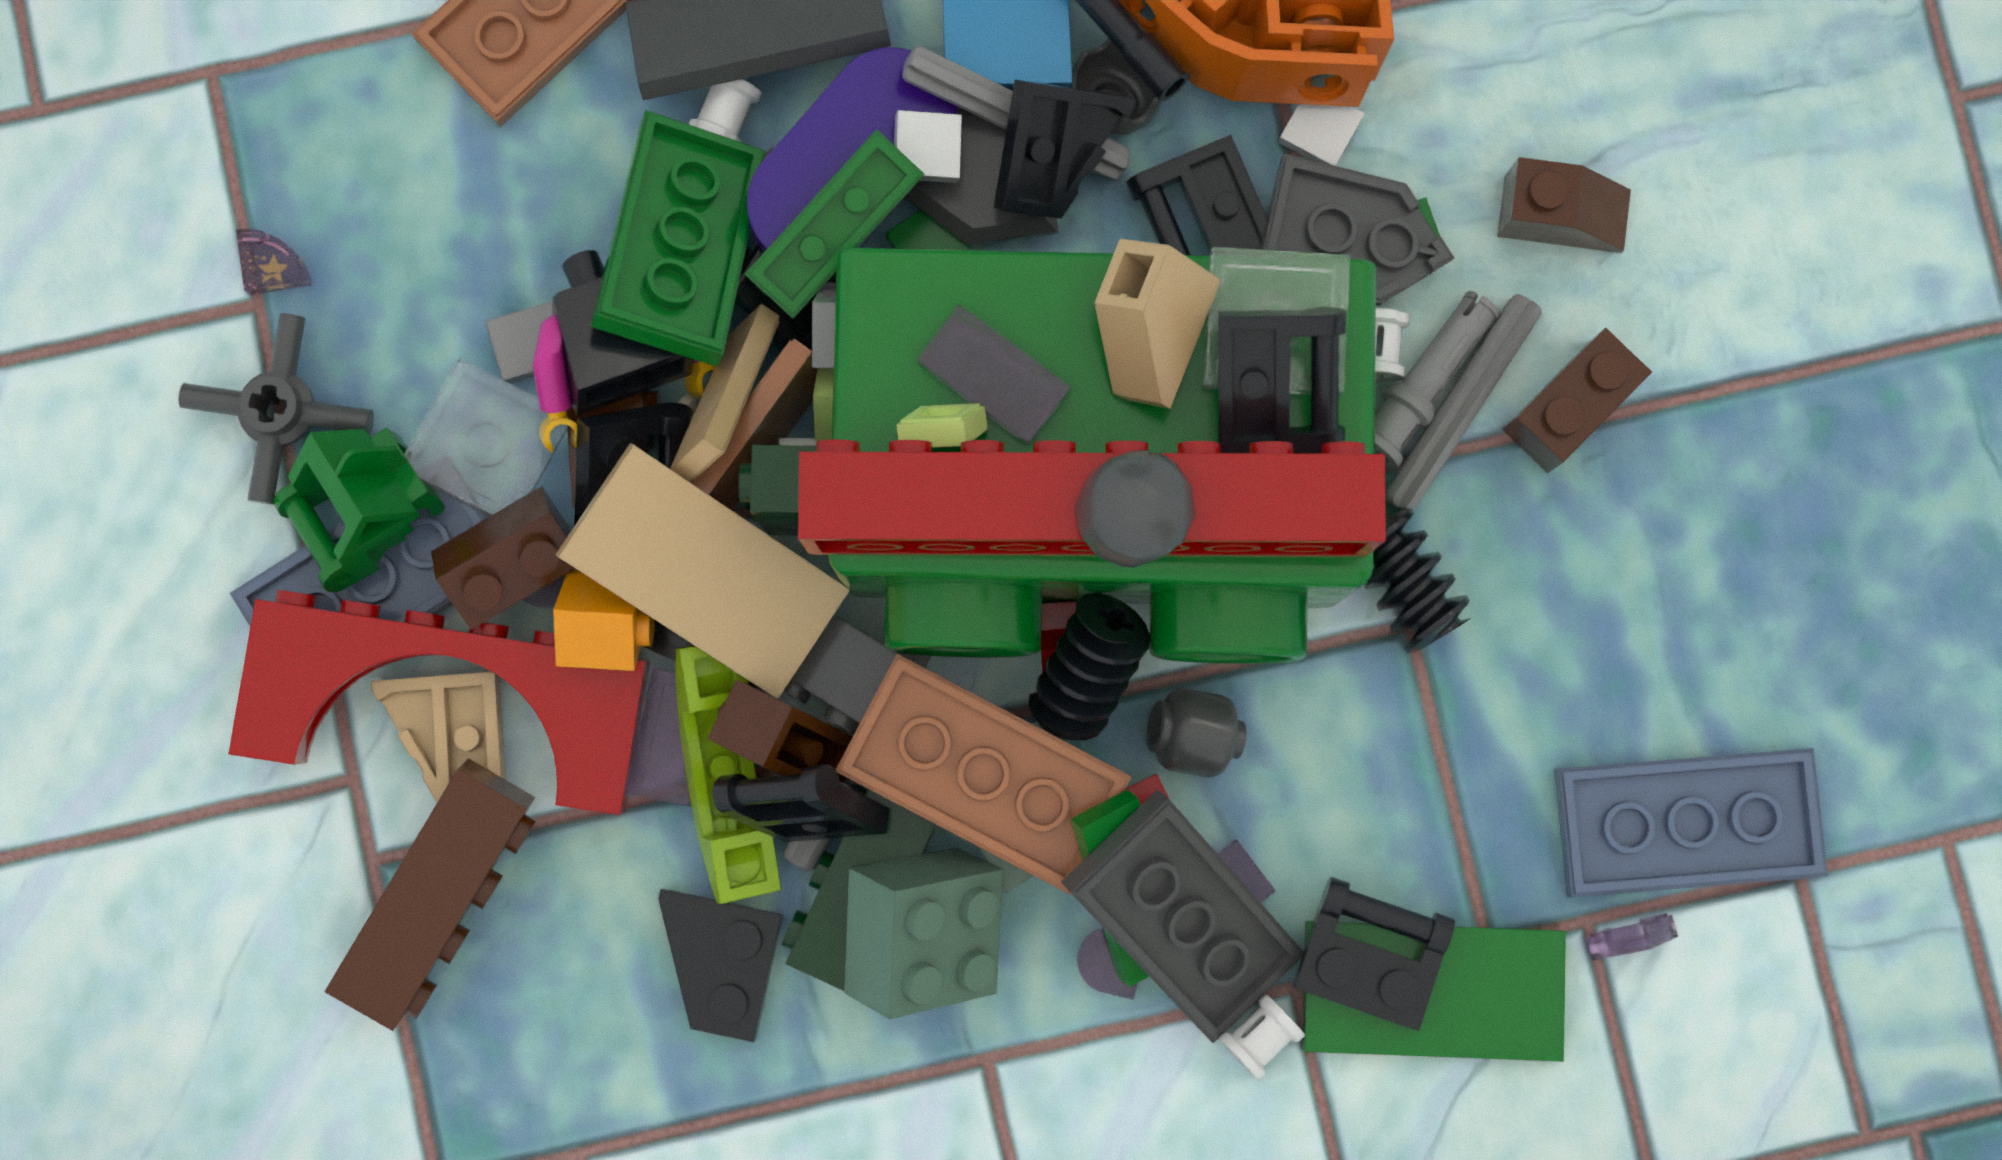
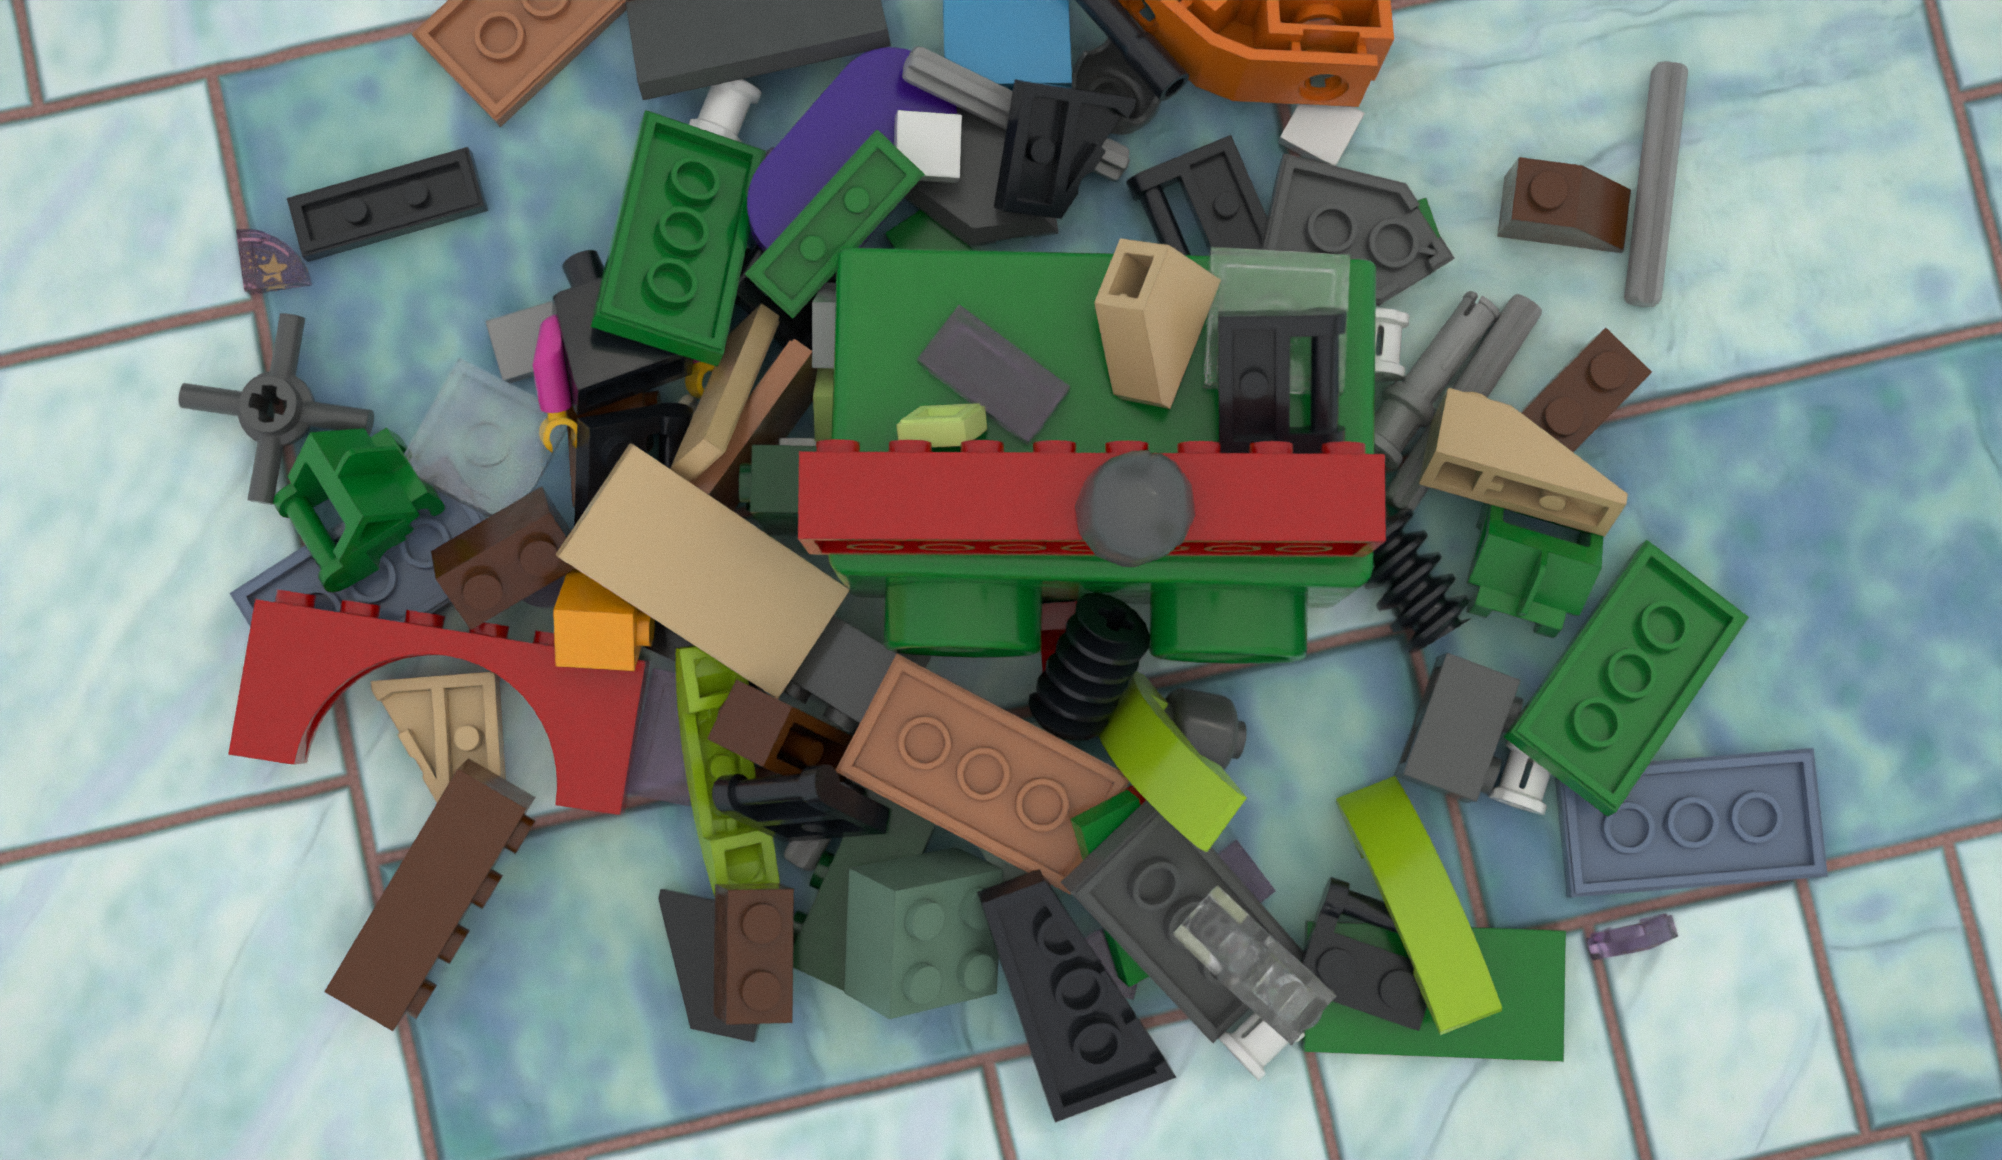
none -> black tile [287,147,488,262]
none -> reddish brown brick [714,883,794,1025]
none -> black wing [977,869,1176,1123]
none -> lime slope [1099,671,1247,852]
none -> clear torso [1173,885,1337,1045]
none -> lime slope [1336,776,1502,1035]
none -> dark grey brick [1394,653,1523,803]
none -> tan slope [1418,388,1628,537]
none -> green piece [1466,503,1603,638]
none -> white bush [1488,740,1551,815]
none -> green tile [1503,540,1749,817]
none -> light grey axle [1624,61,1688,307]

